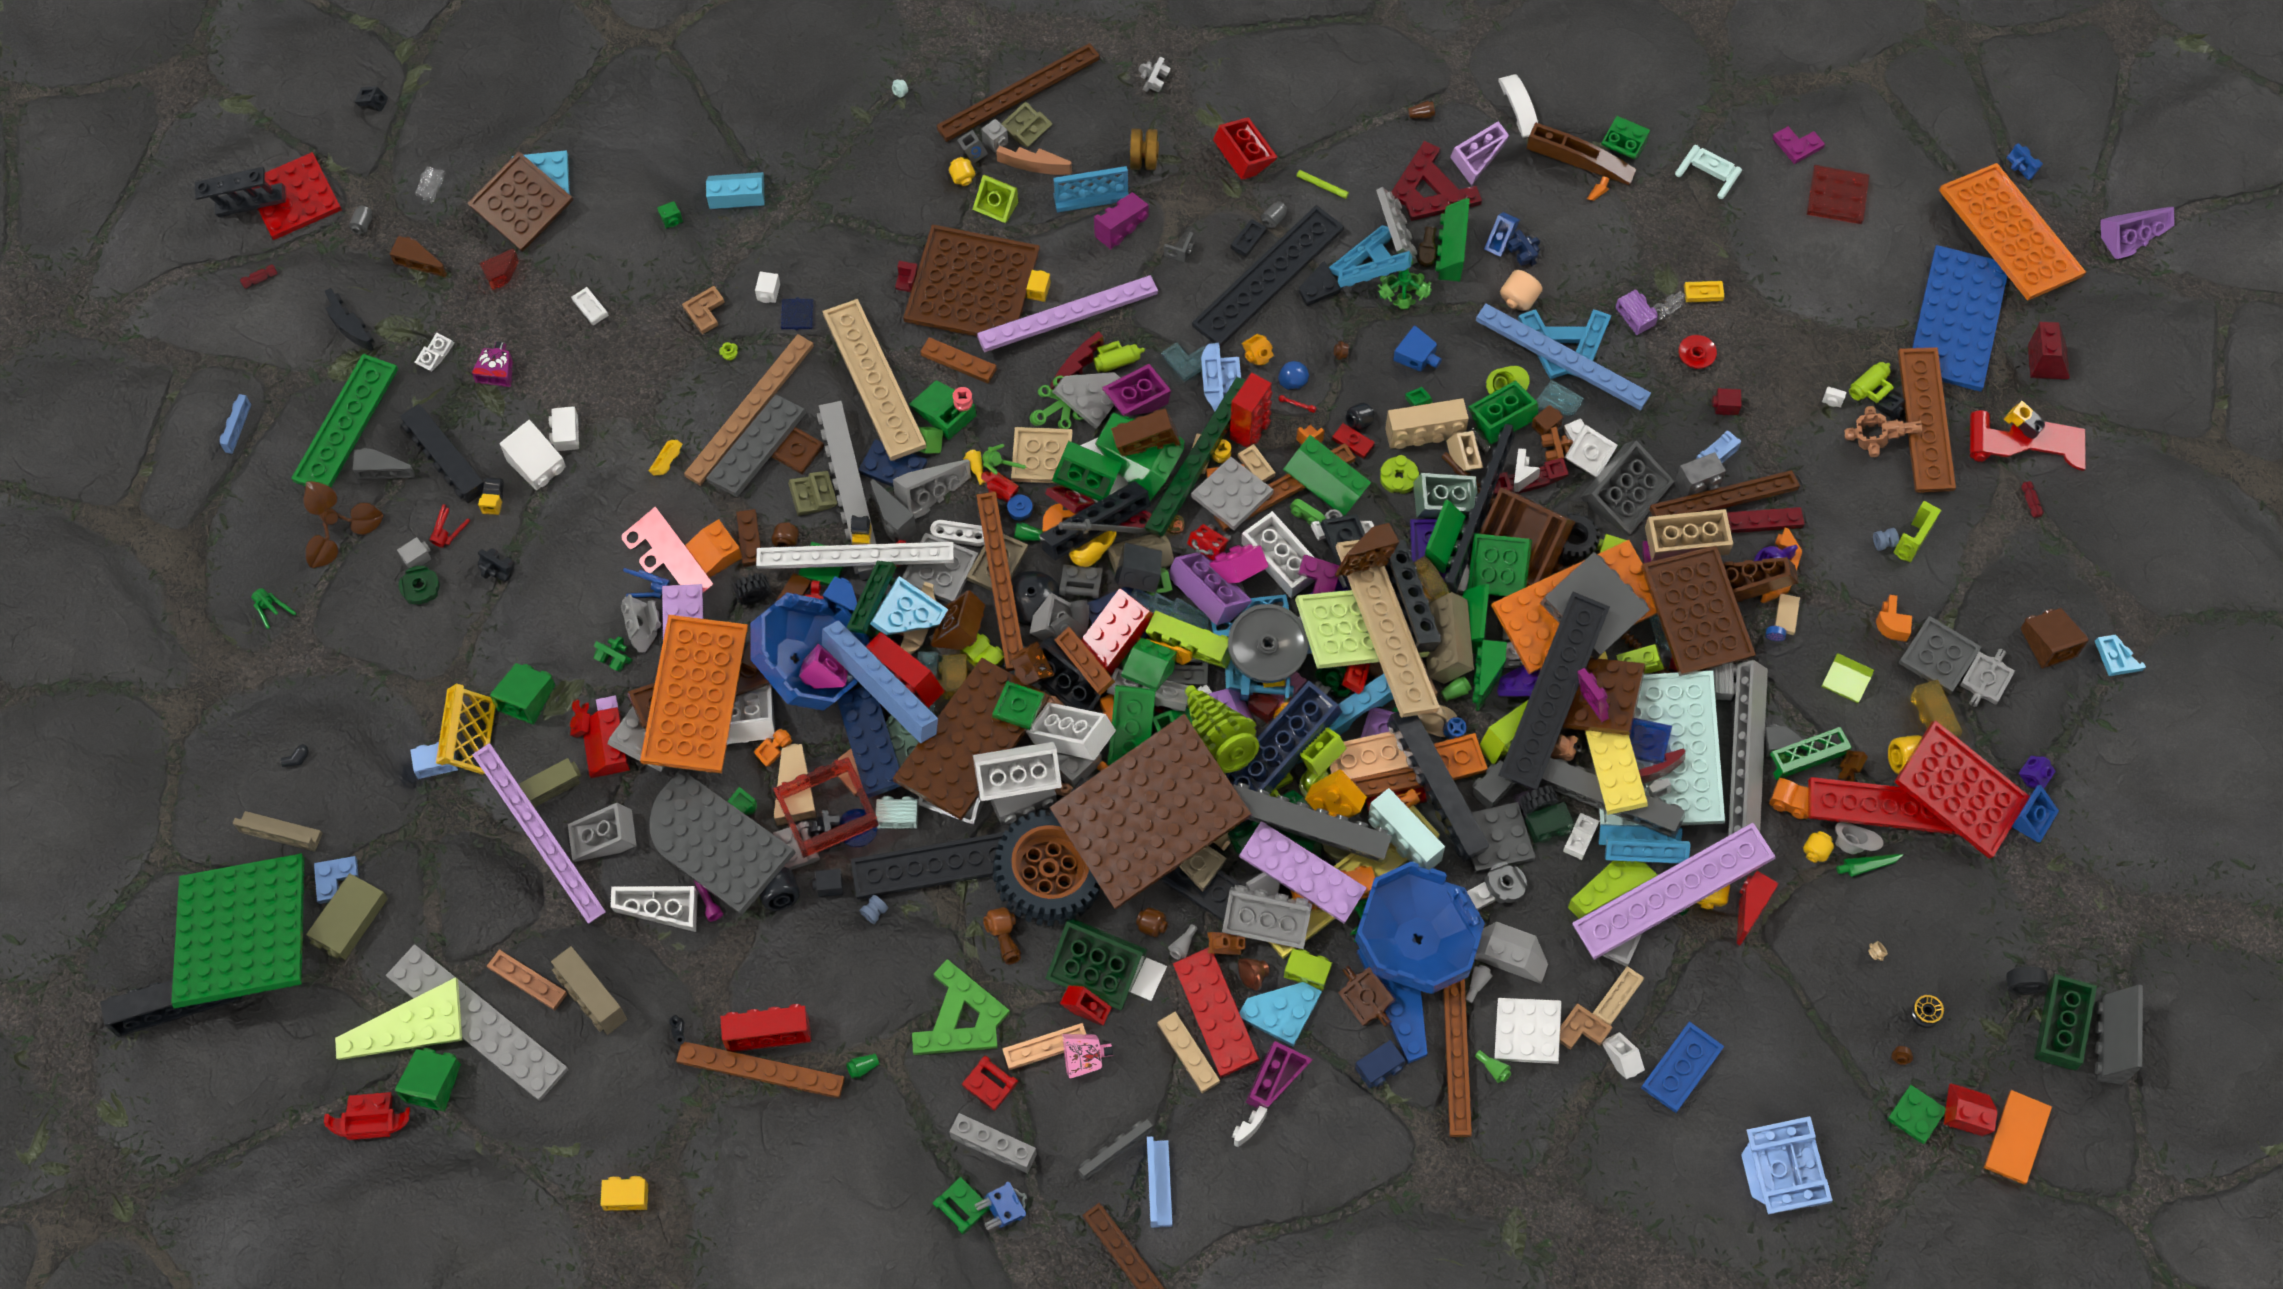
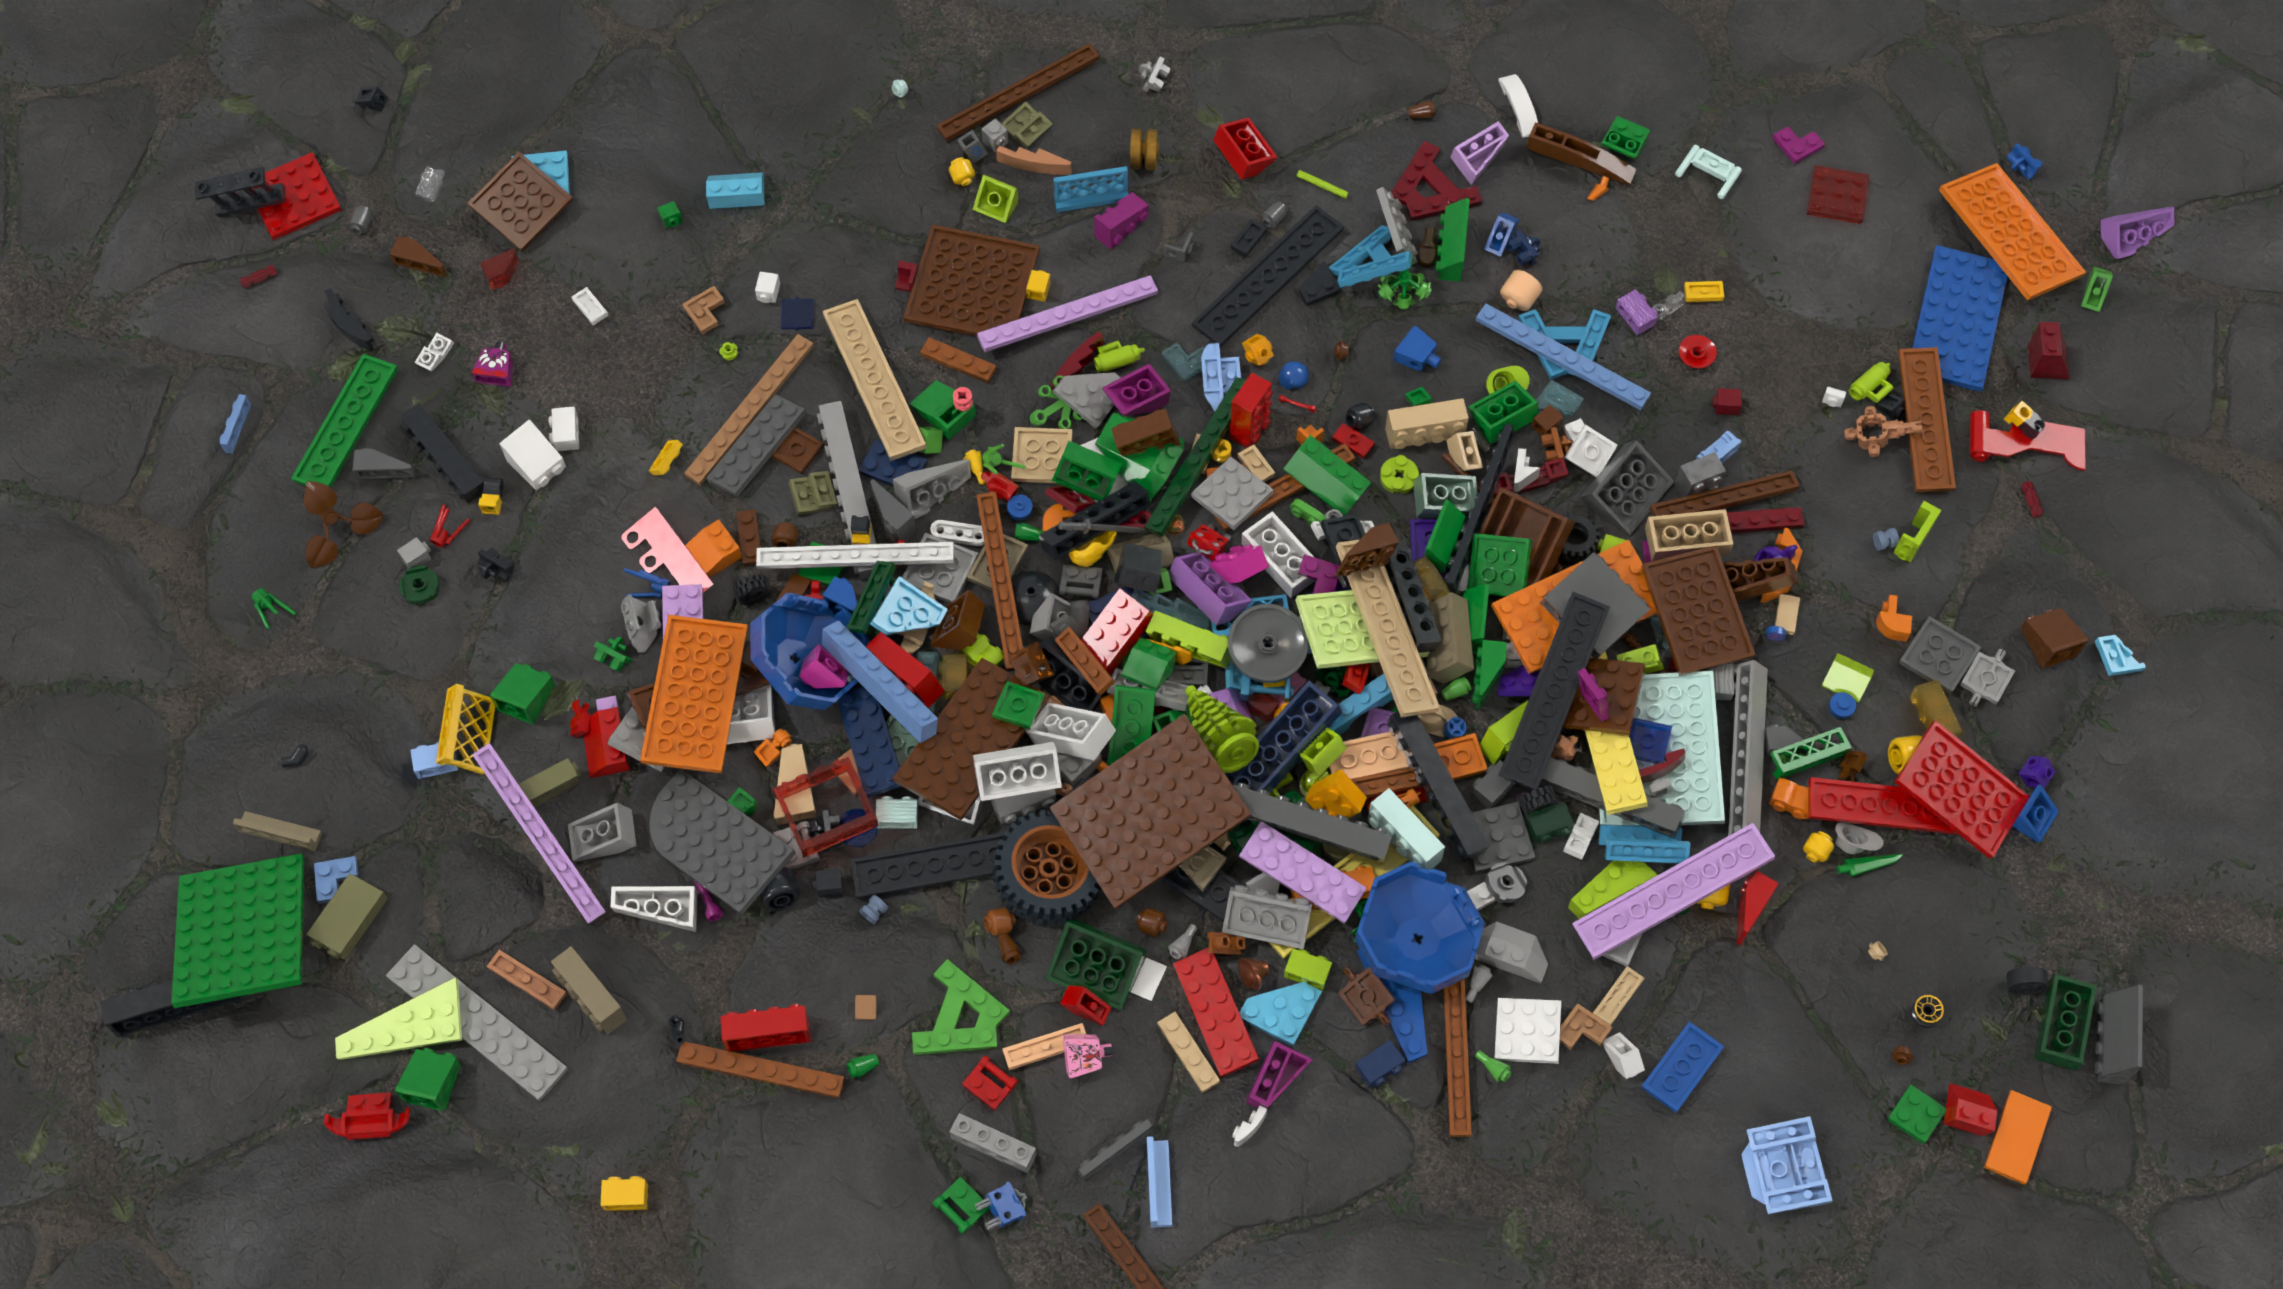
none -> medium nougat slope [855,995,877,1020]
none -> blue wheel [1828,692,1856,719]
none -> bright green slope [2081,267,2113,312]

